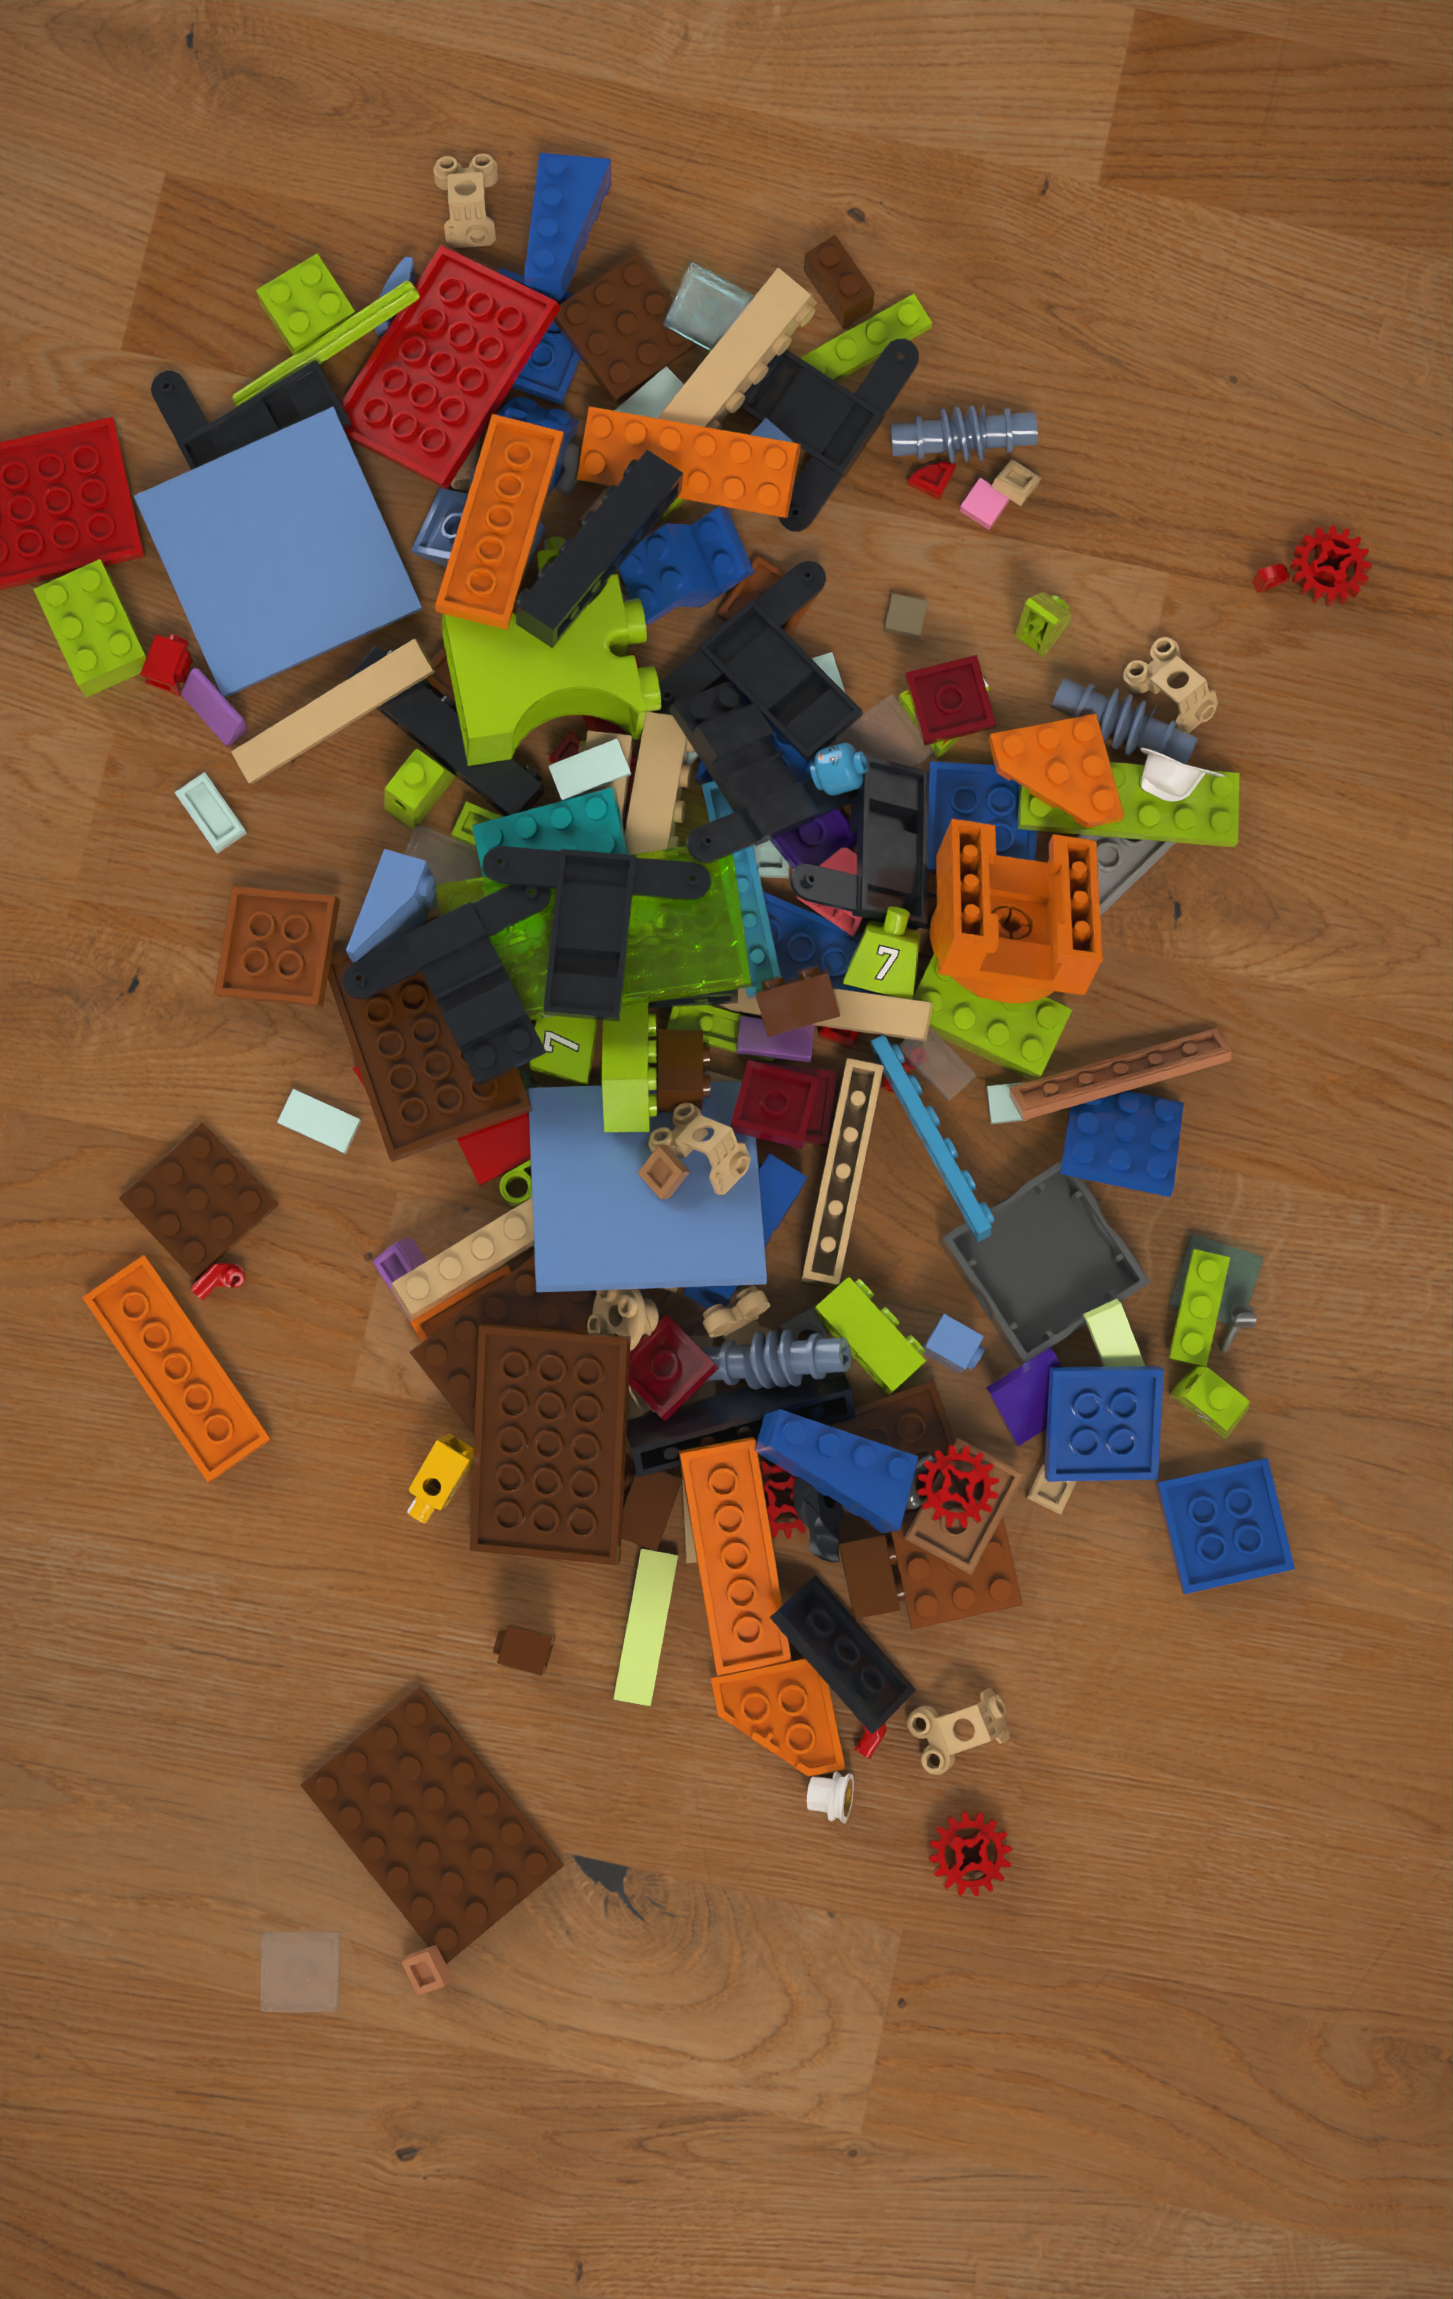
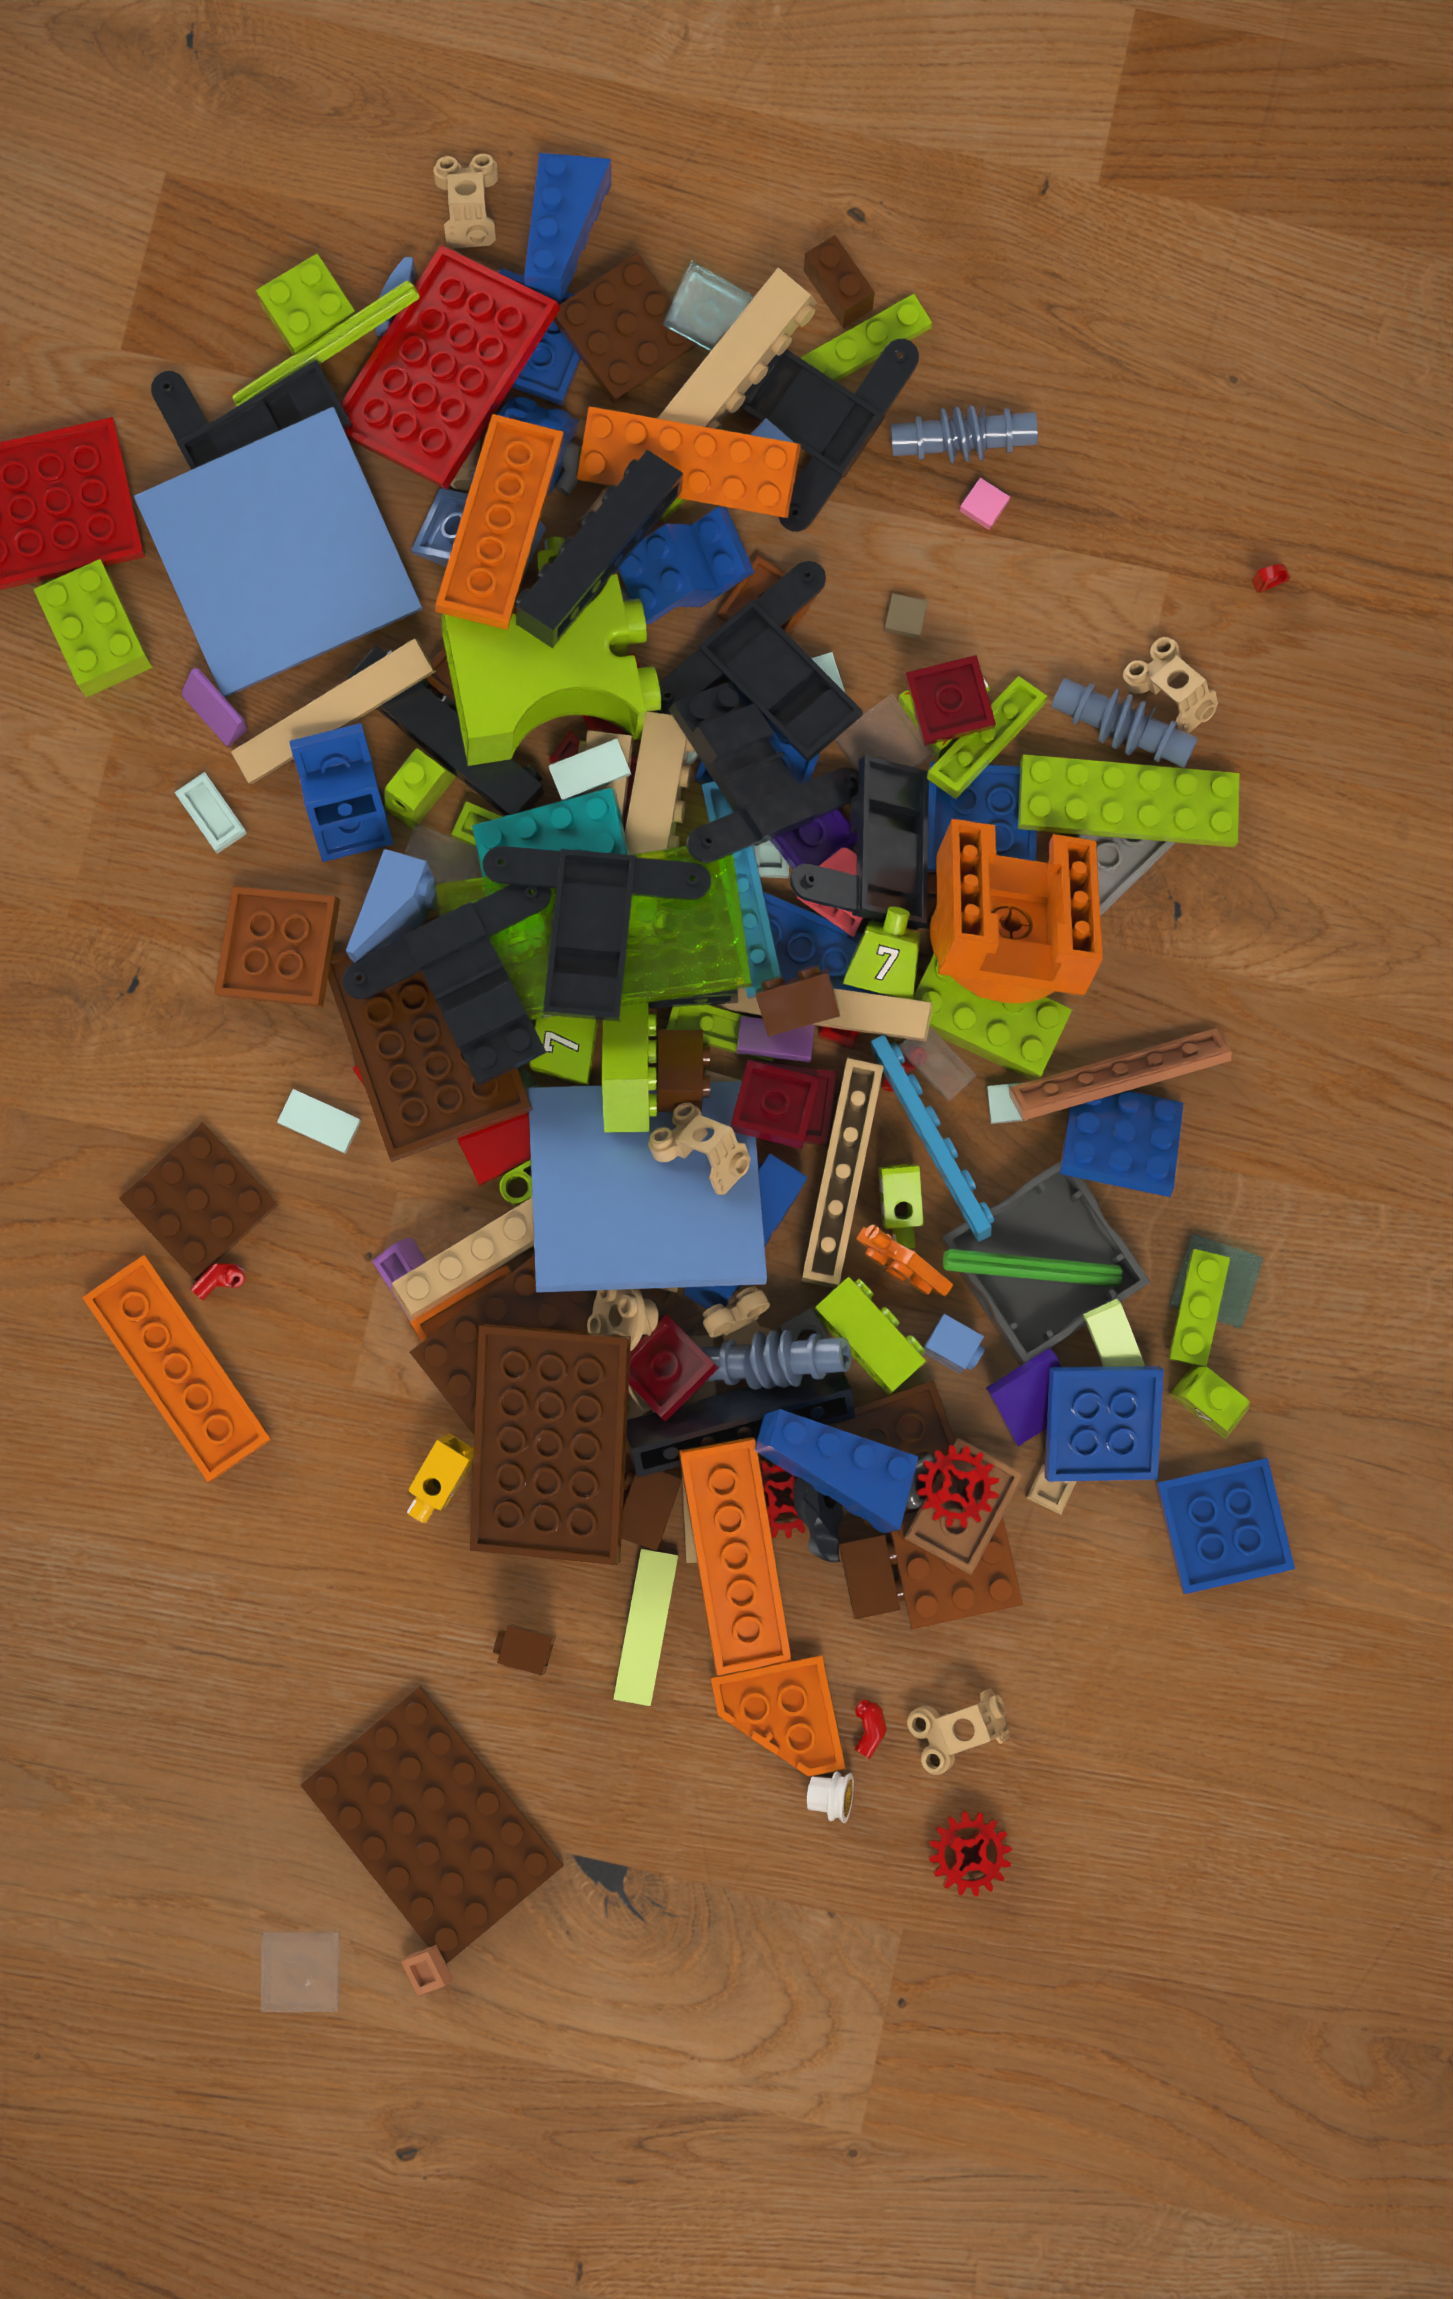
red window [140,634,193,696] -> none
light aqua tile [615,366,684,418] -> none
medium nougat plate [638,1145,691,1200] -> none
black plate [770,1575,916,1734] -> none
dark azure head [810,742,868,796] -> none
red tile [907,462,956,500] -> none
orange plate [988,714,1124,828] -> none
tan tile [991,459,1041,506] -> none
lime slope [1014,592,1073,657] -> none
white piece [1140,748,1225,802] -> none
flat silver hand [1219,1305,1257,1352] -> none
red gear [1290,525,1372,606] -> none
none -> blue bracket [290,723,394,862]
none -> orange plate [856,1225,953,1297]
none -> lime torso [877,1163,923,1249]
none -> lime plate [927,676,1047,799]
none -> bright green axle [943,1249,1122,1287]

